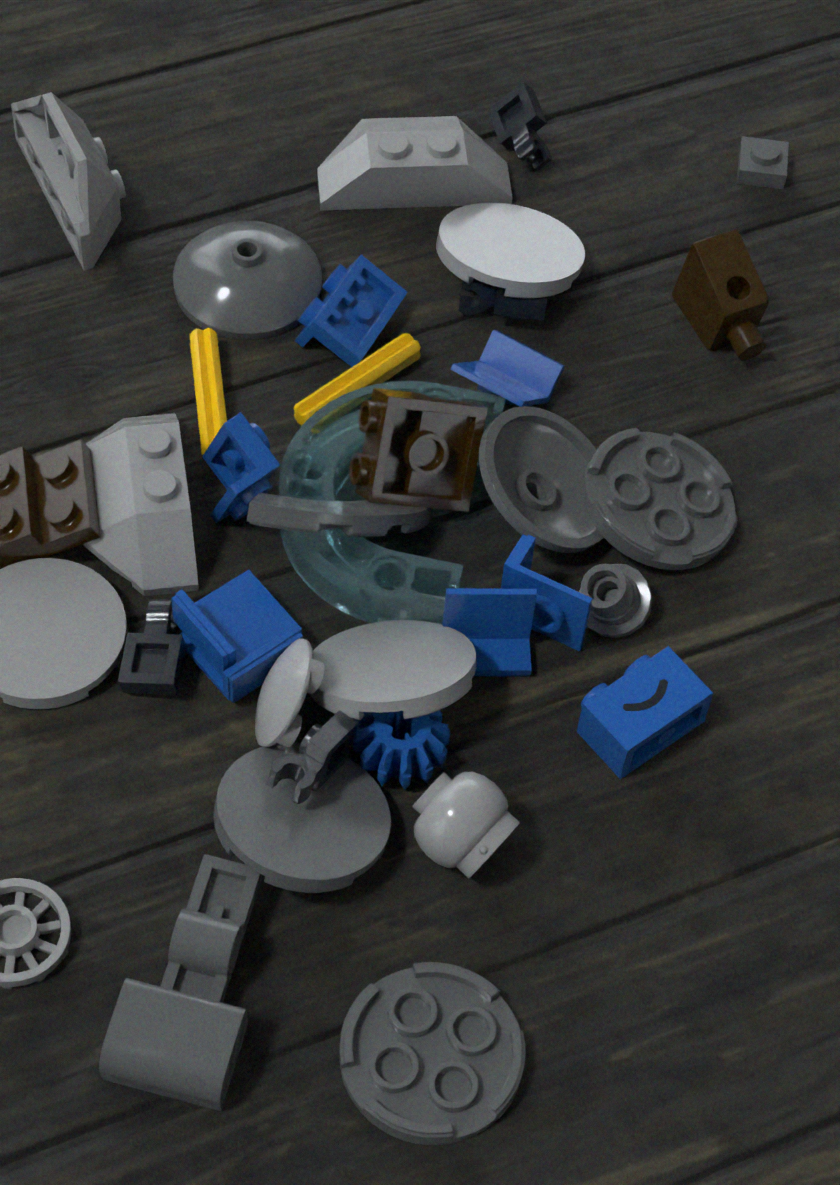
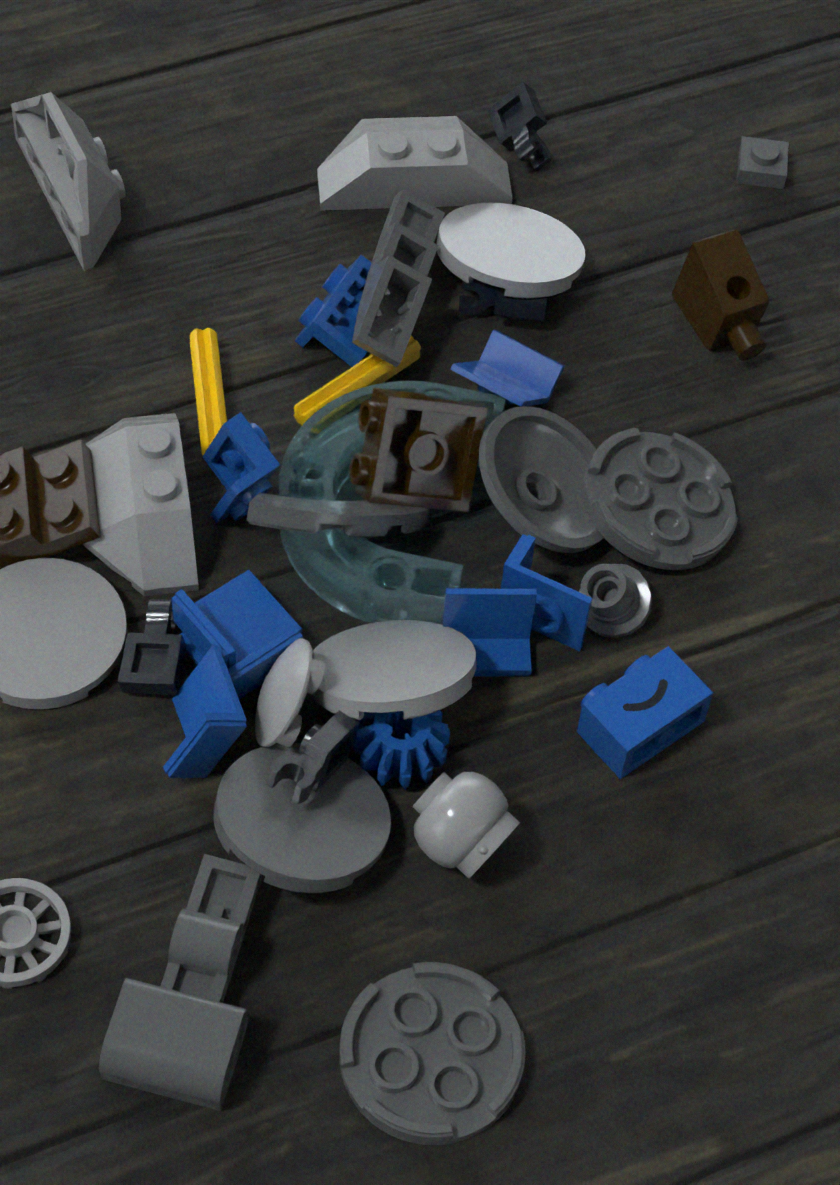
dark grey dish [173,221,322,340] -> none
none -> blue piece [163,645,247,778]
none -> dark grey slope [352,189,445,367]

